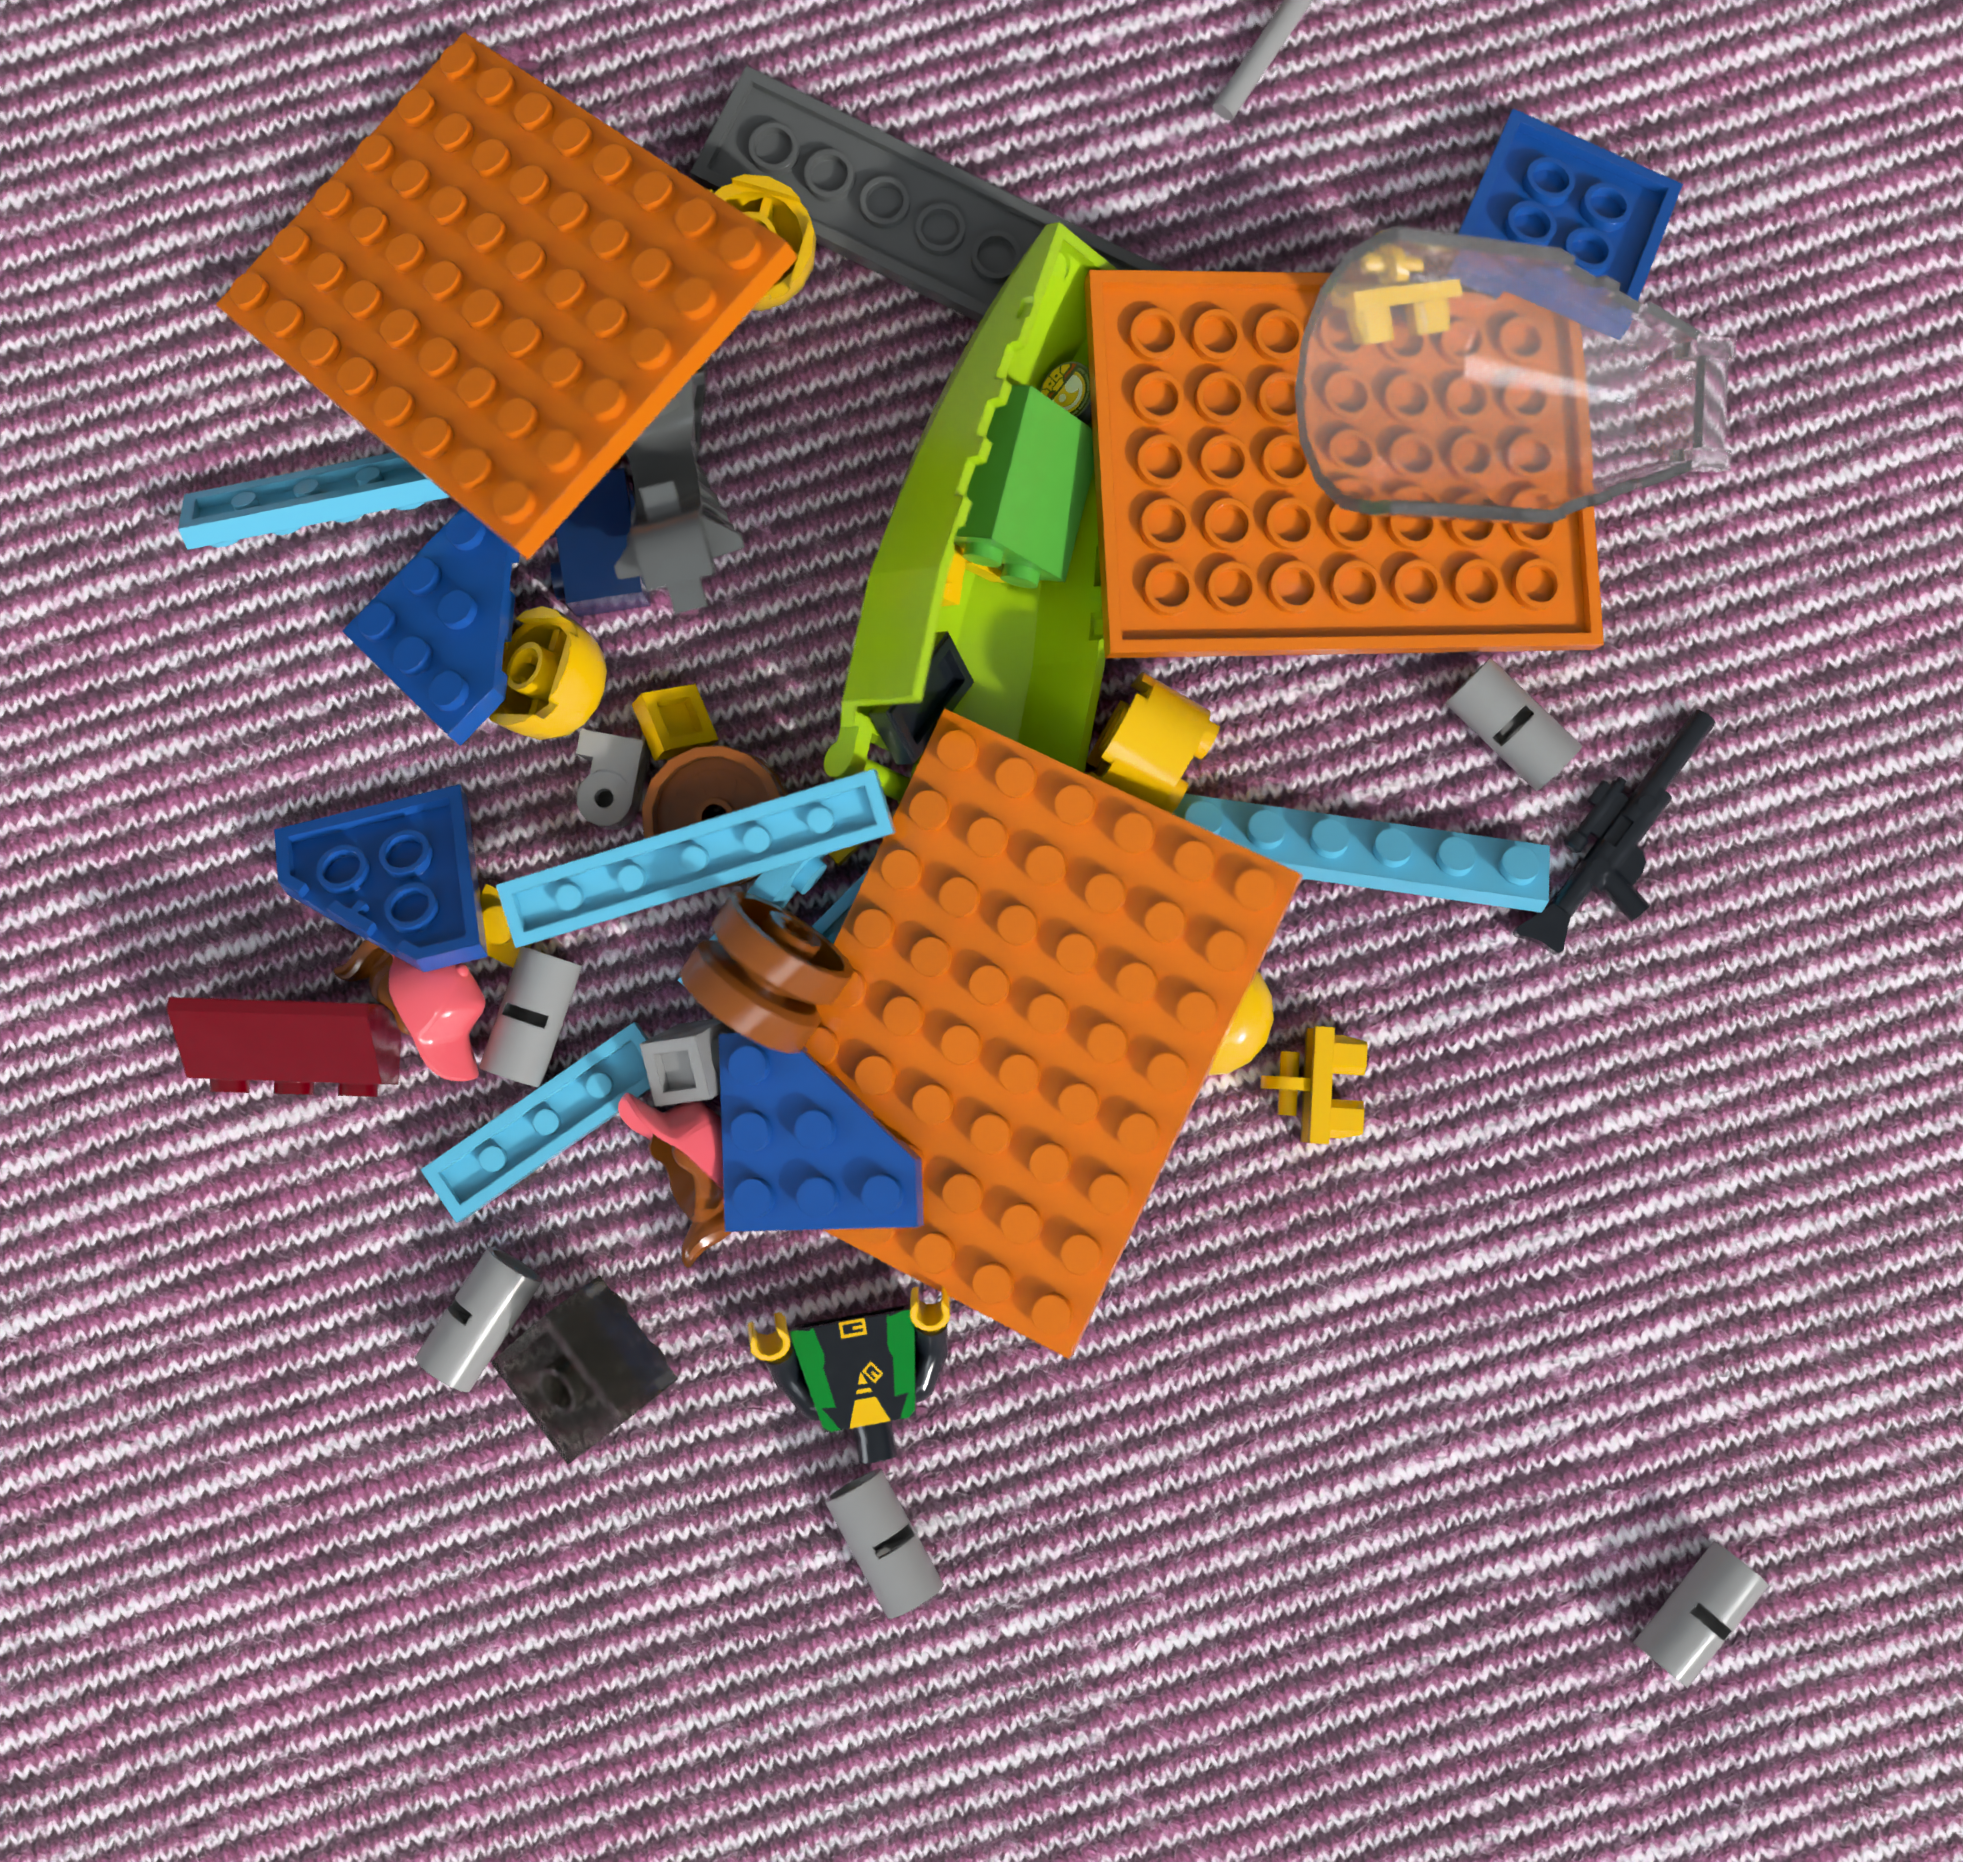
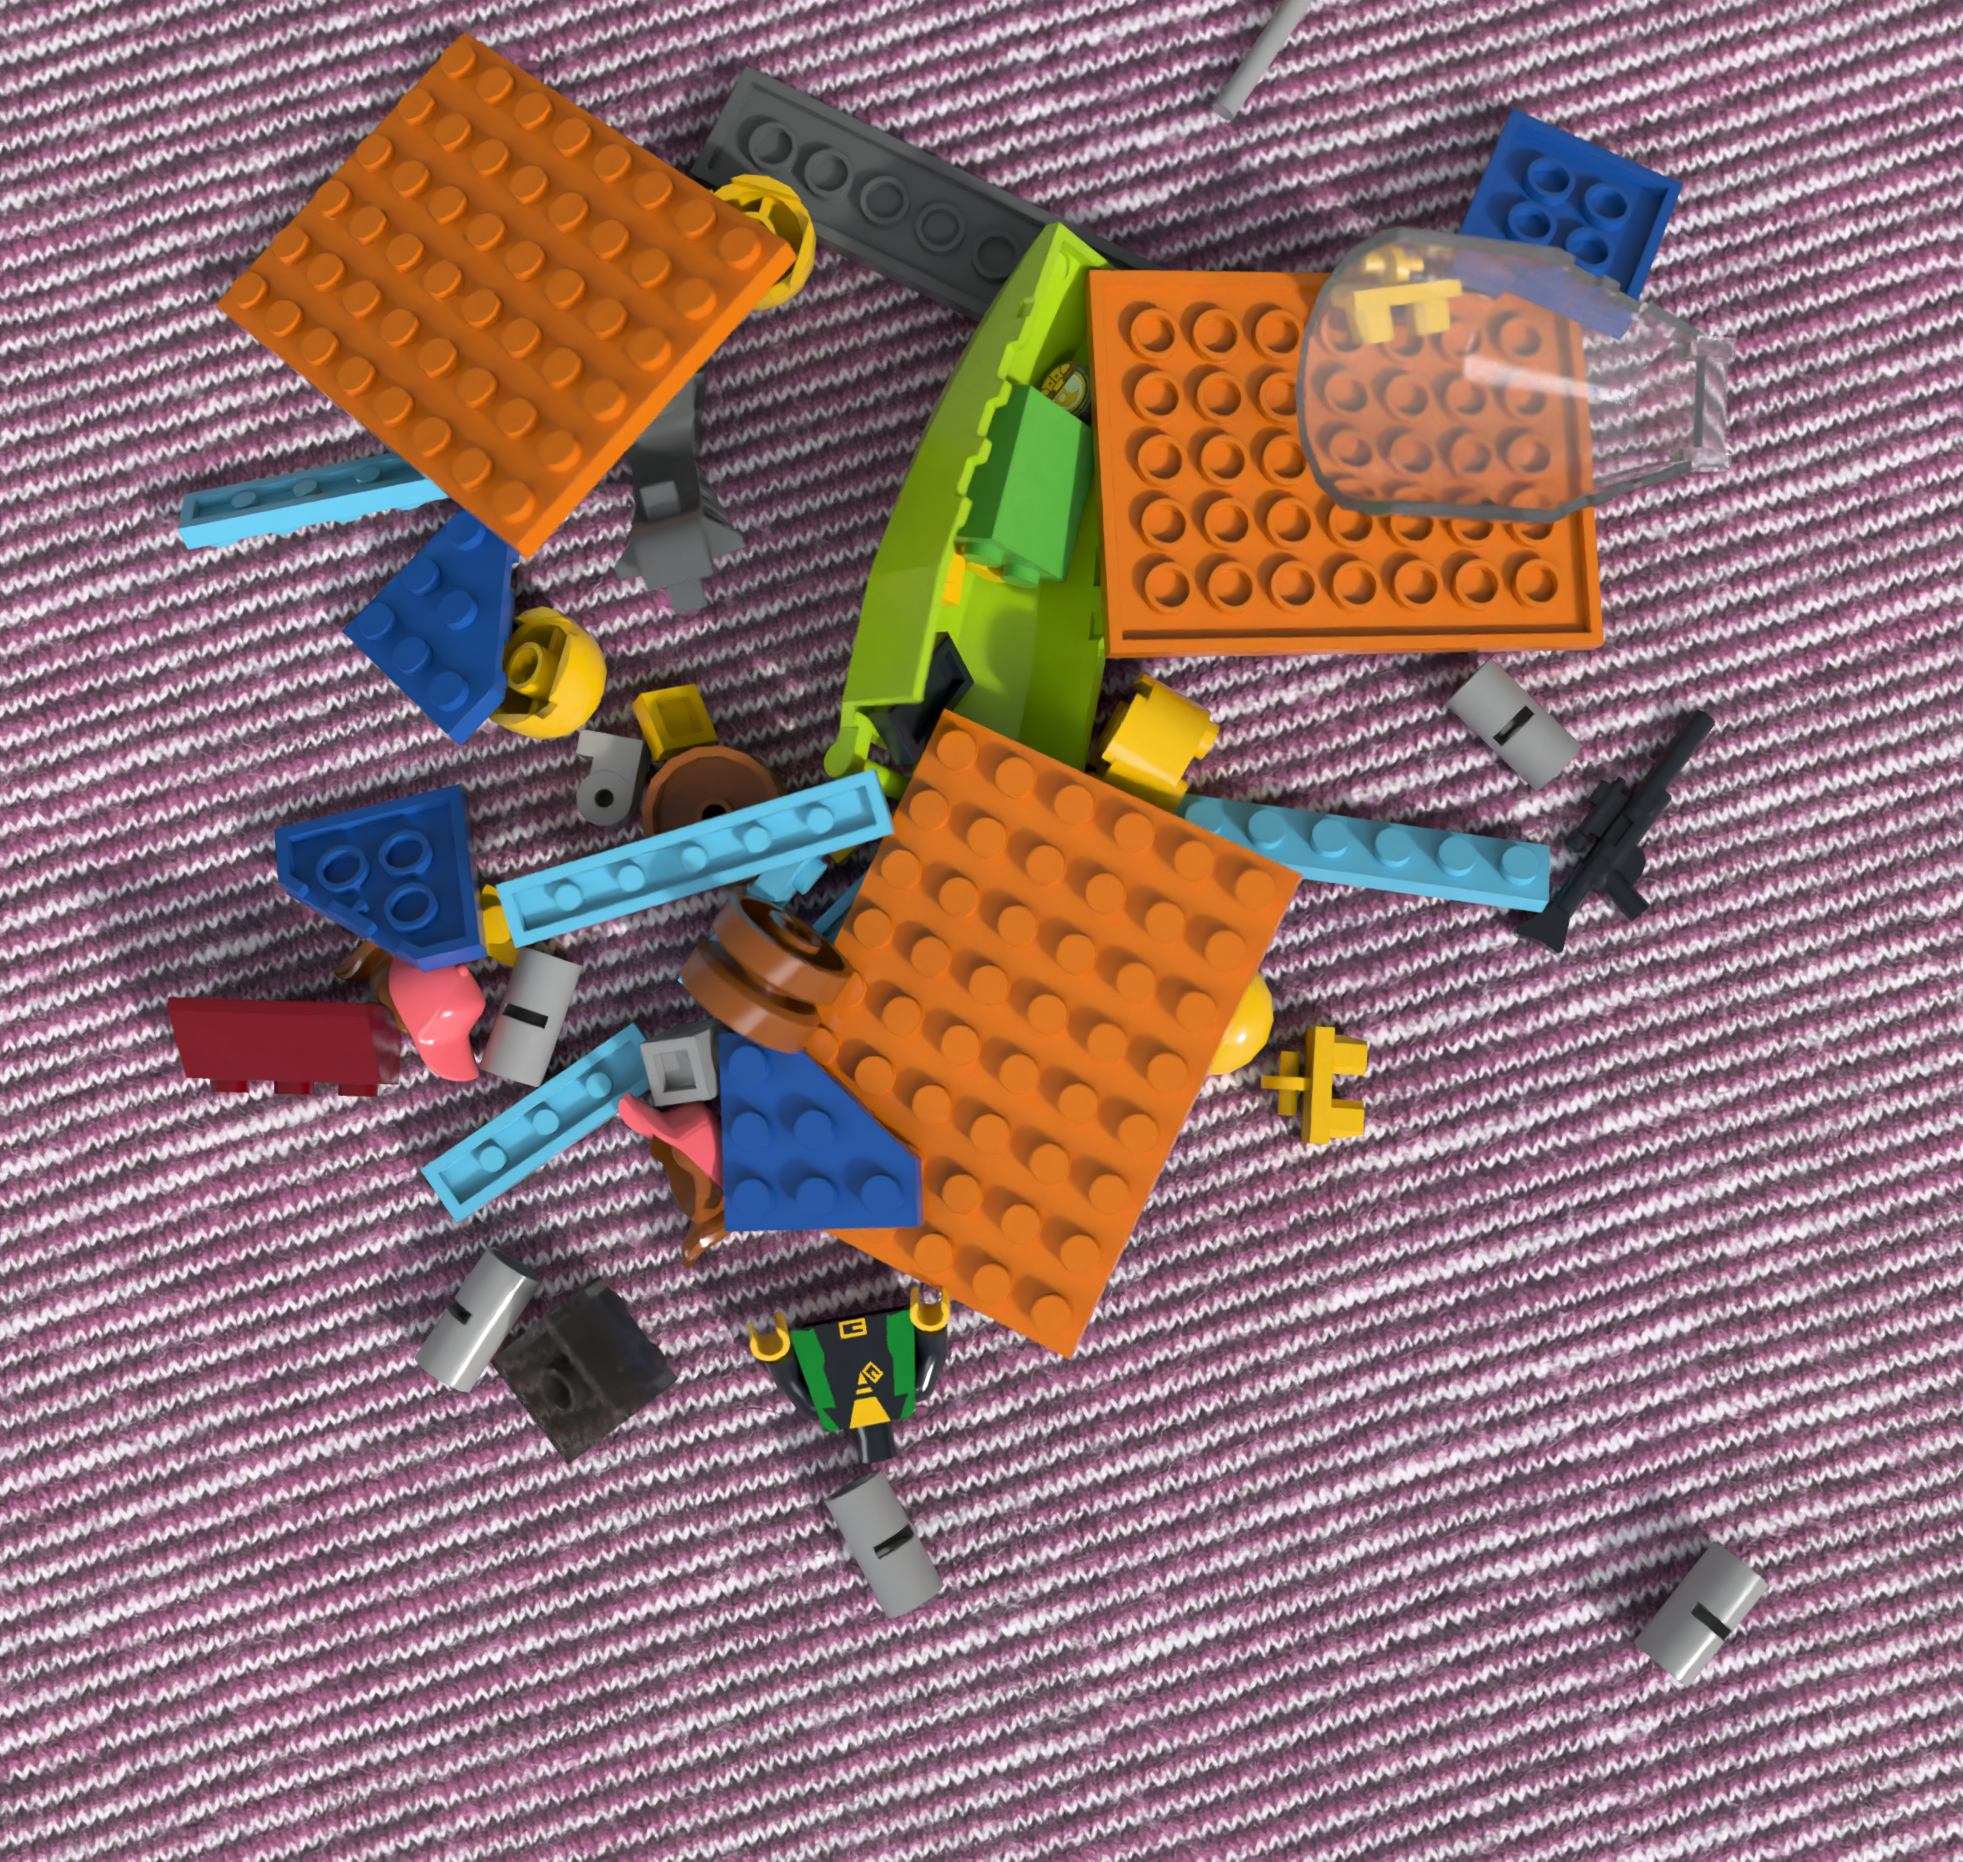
dark blue brick [549,468,651,617] -> none

